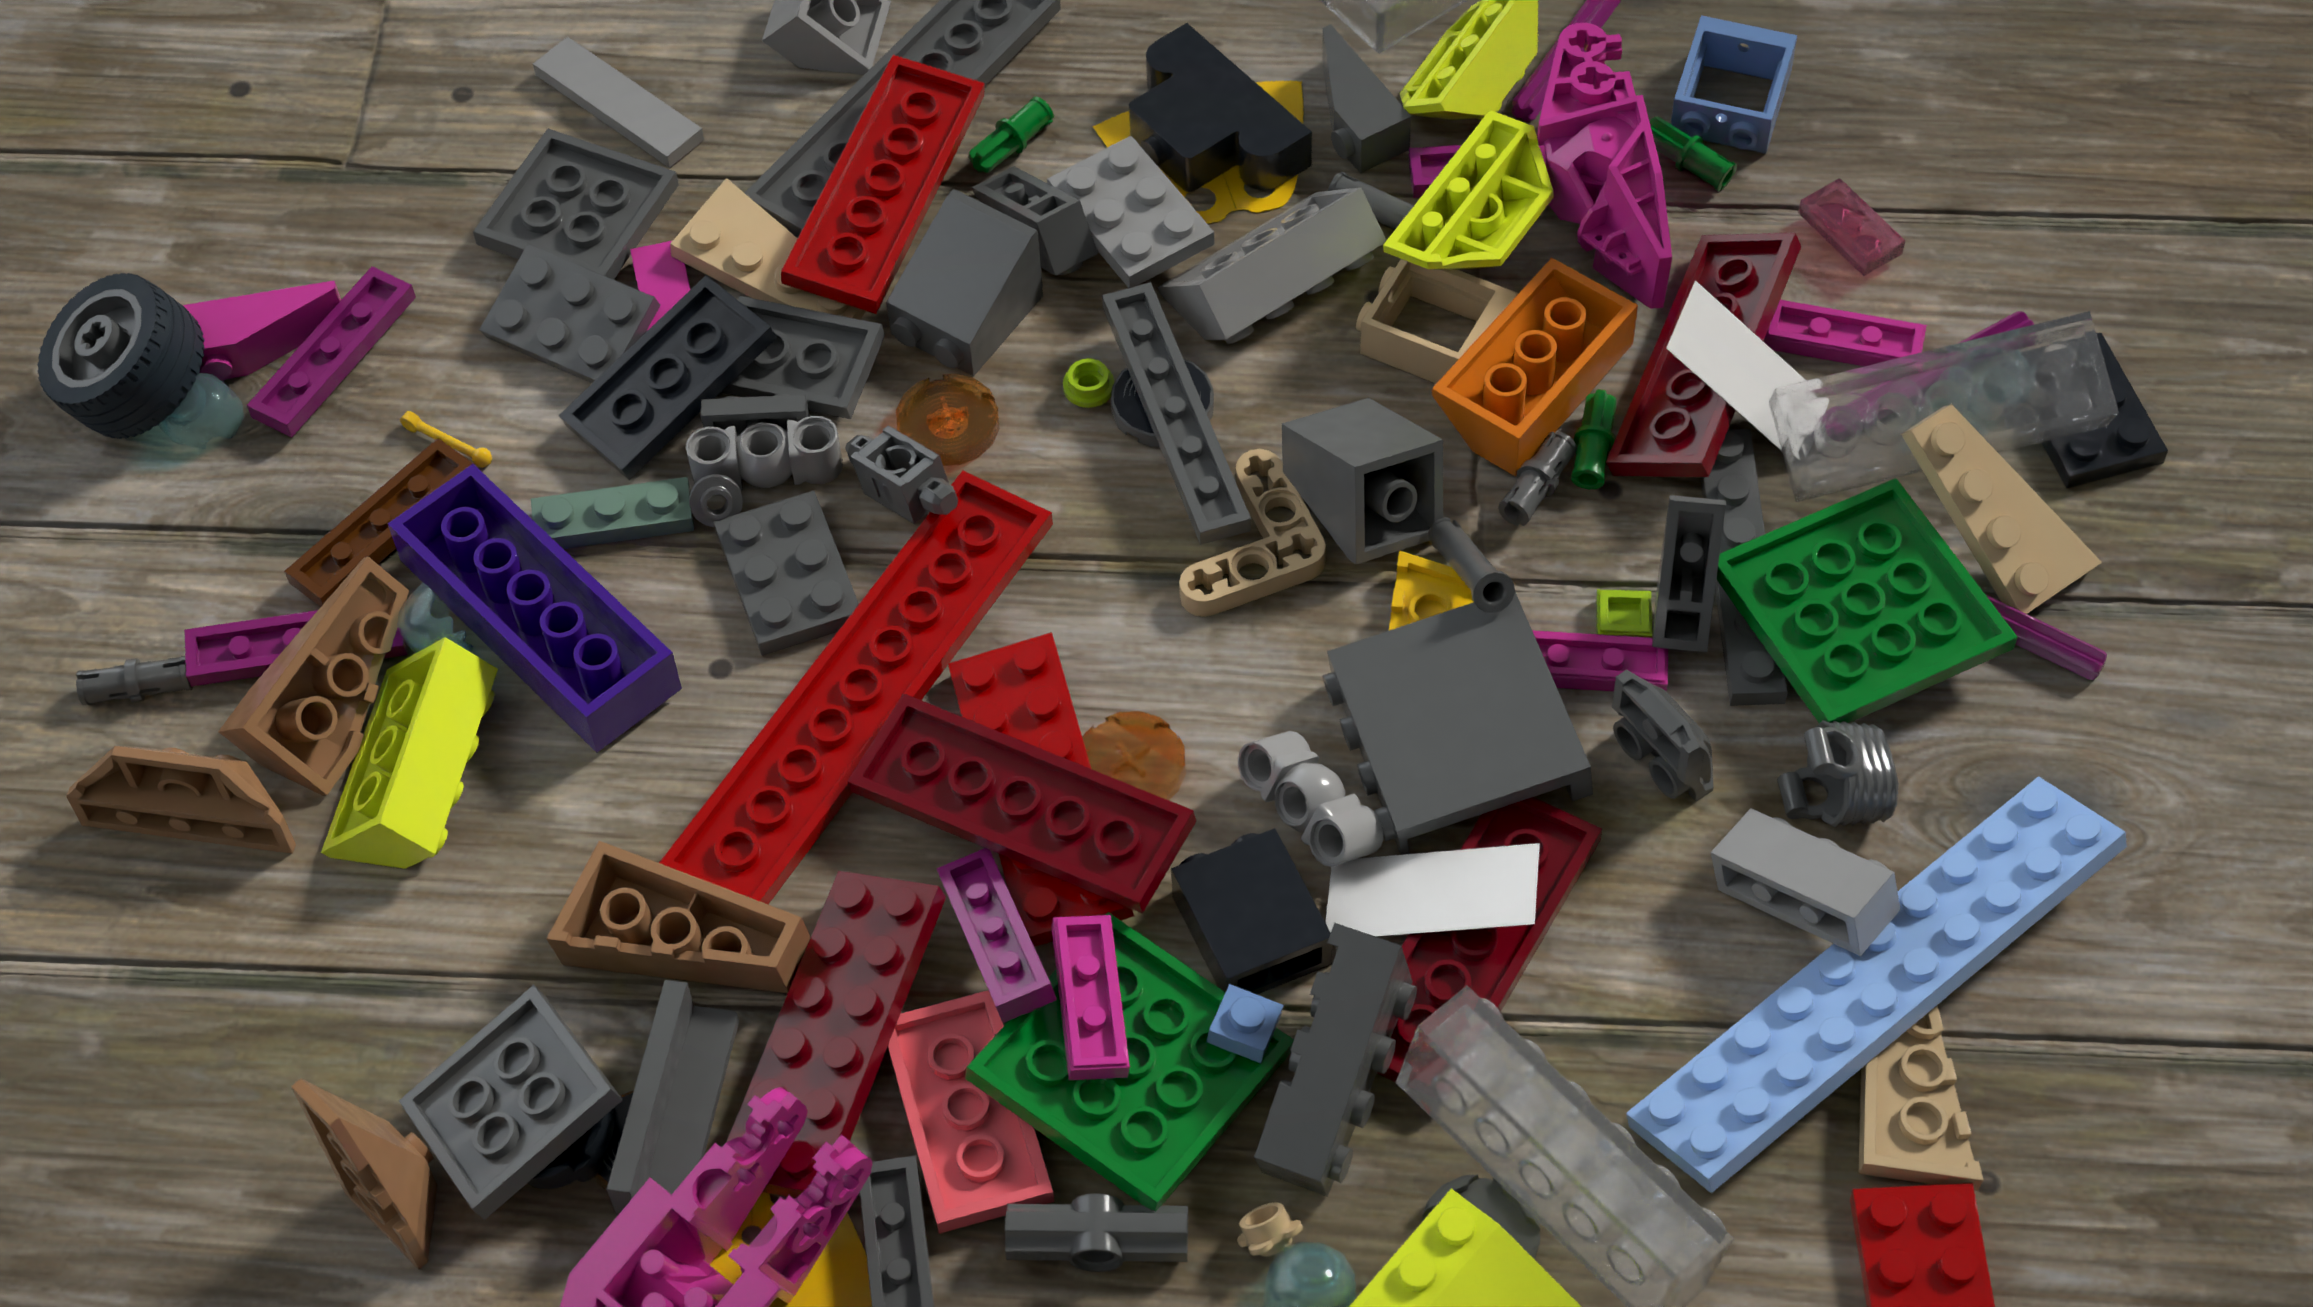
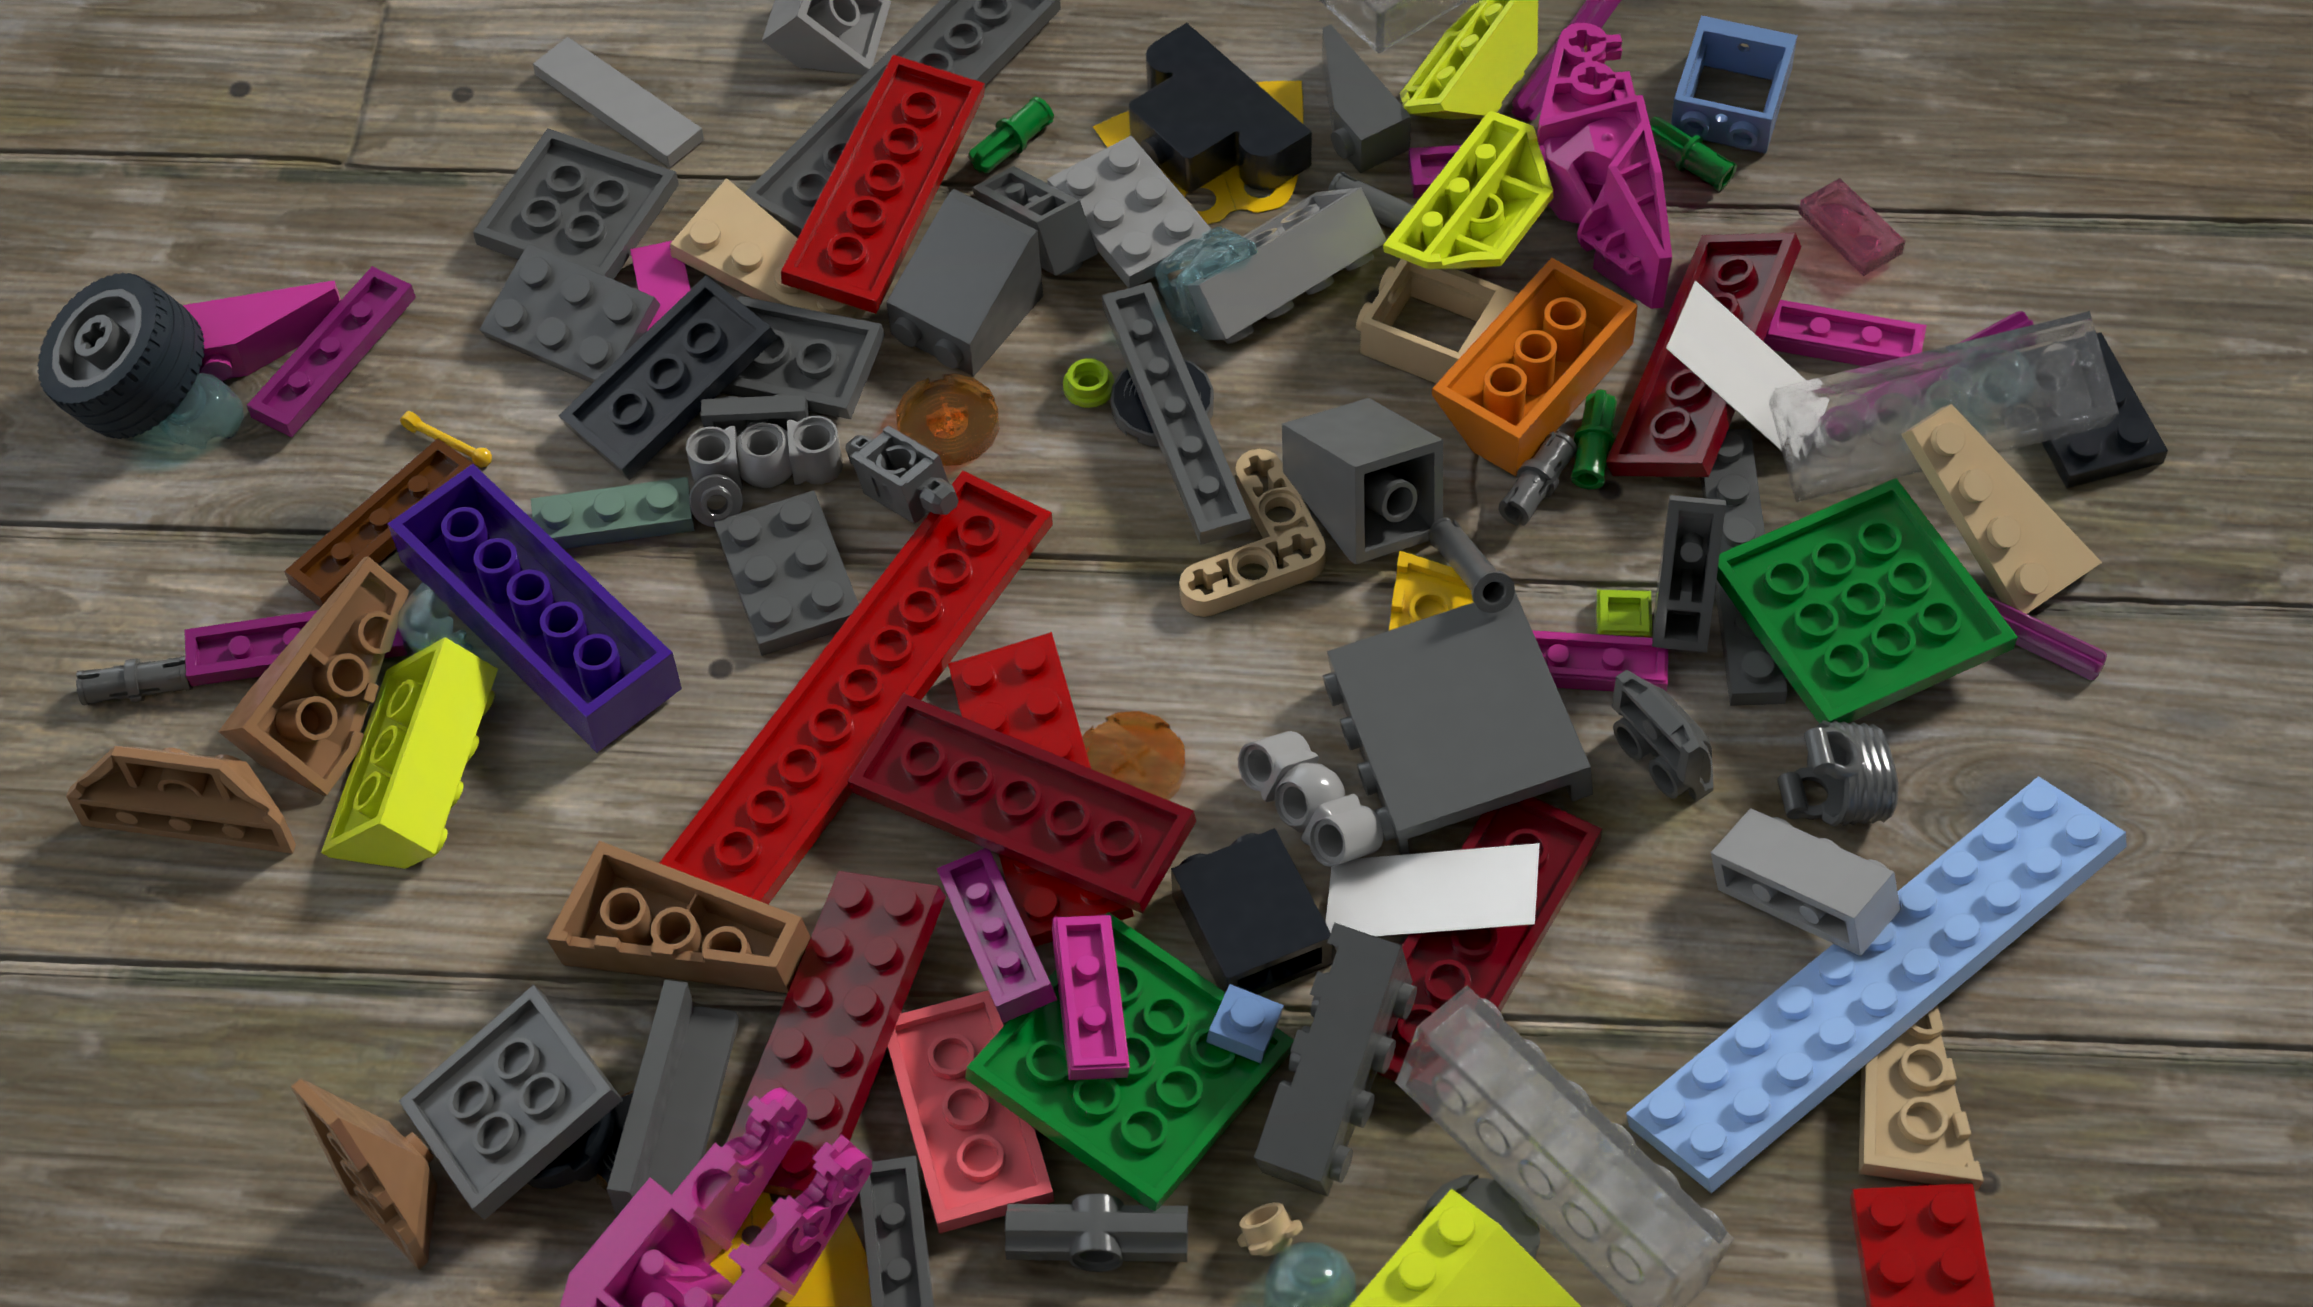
none -> clear light blue piece [1155,226,1258,332]

